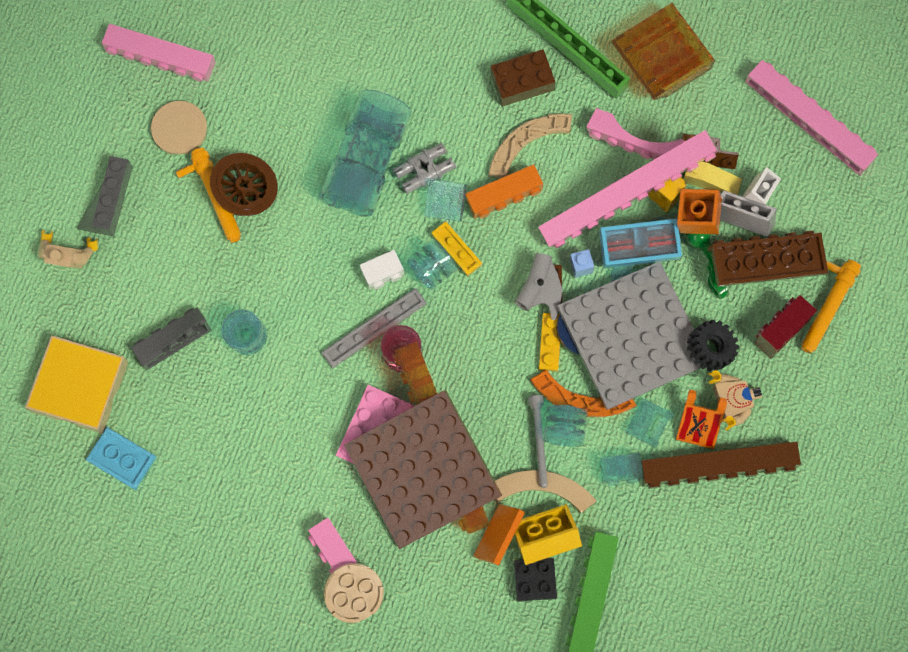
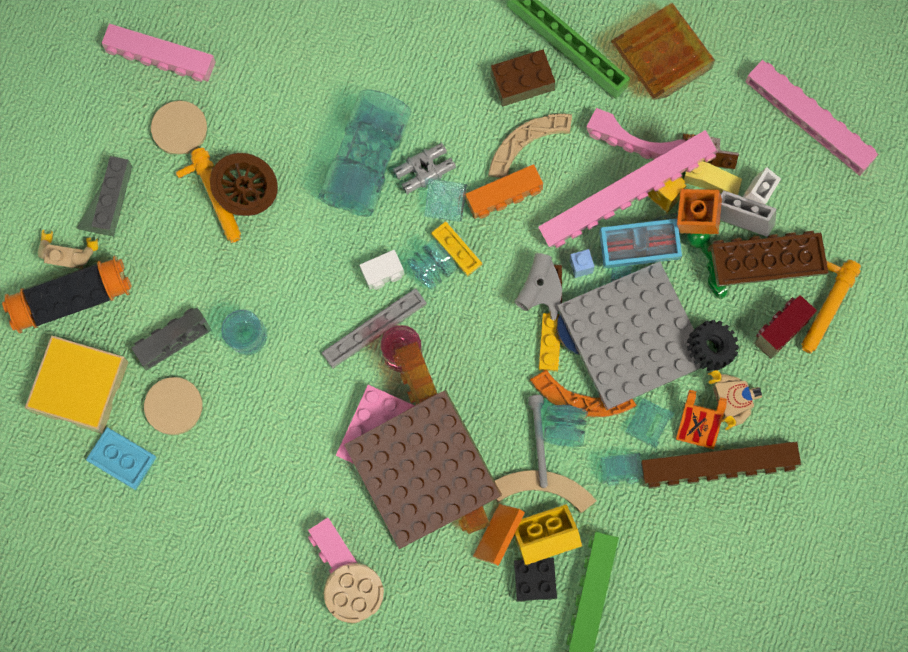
none -> black brick [2,256,132,334]
none -> tan tile [144,377,203,435]

